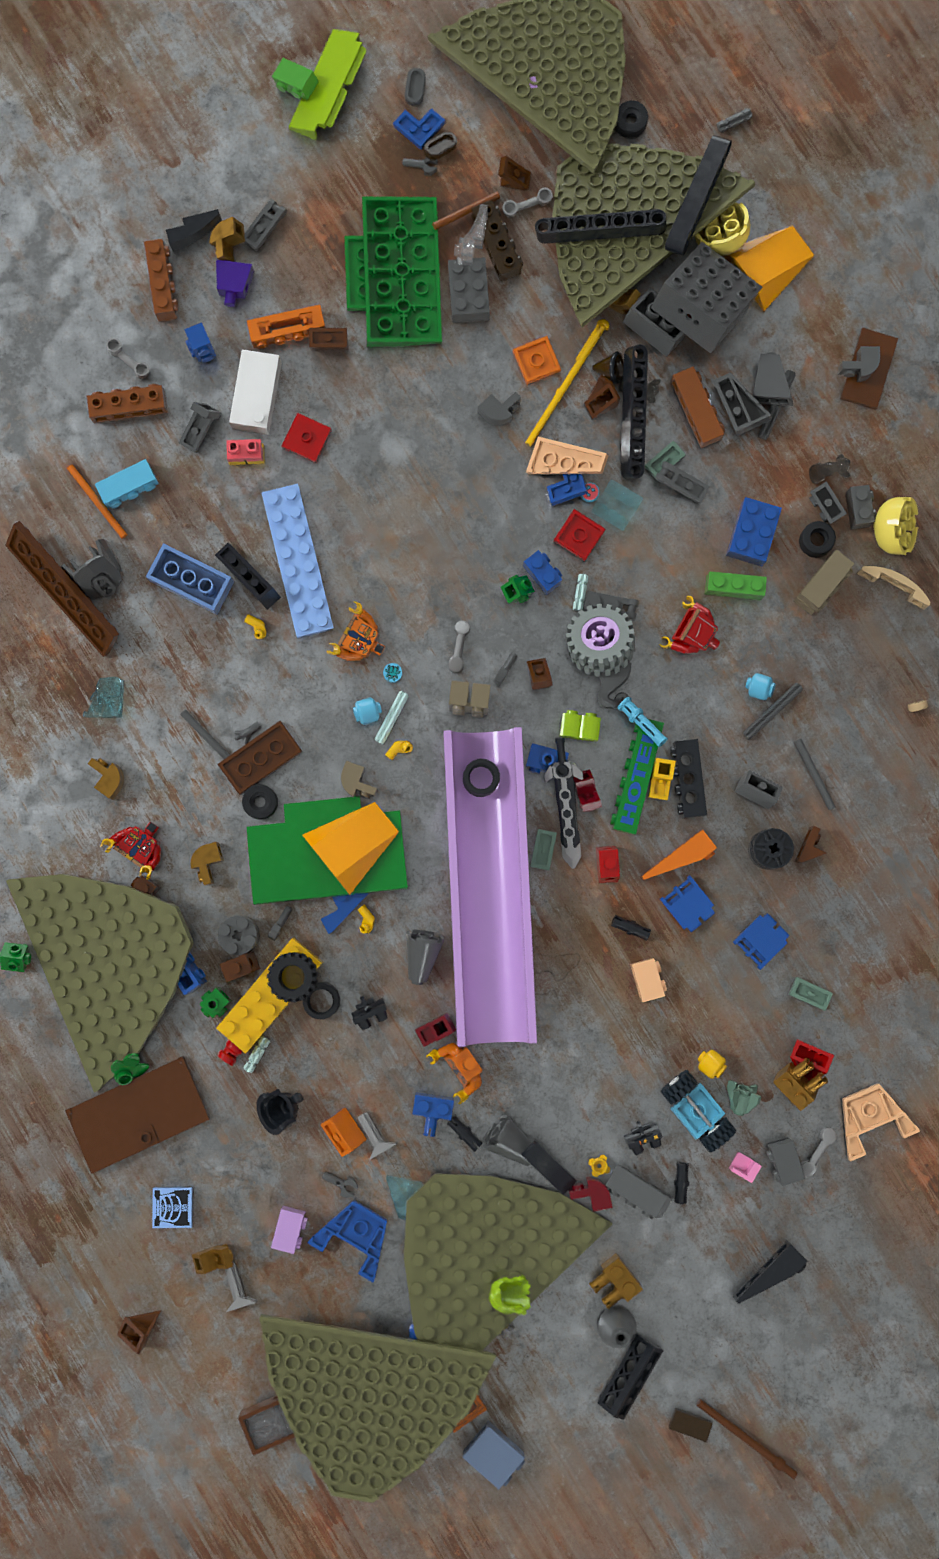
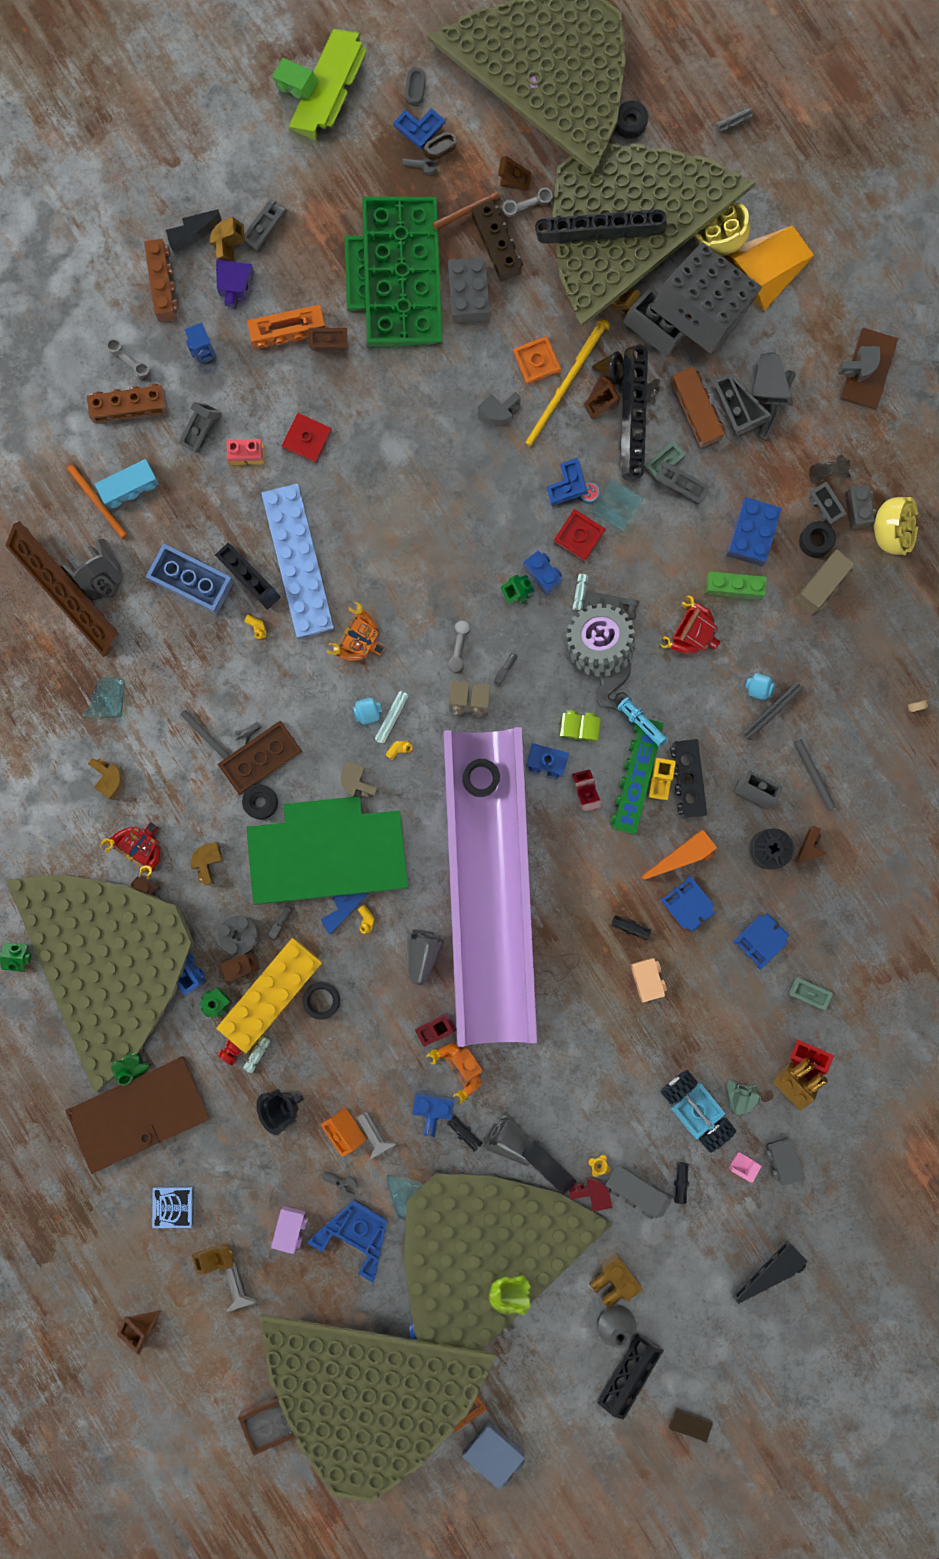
white brick [229,349,282,435] -> none
black tyre [267,952,319,1003] -> none
light orange wedge [302,802,399,895] -> none
black hips [351,996,388,1030] -> none
tile [383,663,402,683] -> none
clear slope [454,204,488,266] -> none
light nougat wing [526,437,609,474] -> none
reddish brown slope [527,658,553,690] -> none
sand green plate [530,829,557,871] -> none
sword [544,737,583,869] -> none
red torso [596,846,620,883] -> none
black hips [624,1120,662,1155] -> none
black beam [665,135,732,256] -> none
reddish brown bar [696,1399,798,1479] -> none
yellow head [697,1050,727,1079] -> none
light grey bar [800,1127,837,1177] -> none
light nougat wing [842,1083,920,1161] -> none
tan slope [857,566,931,609] -> none

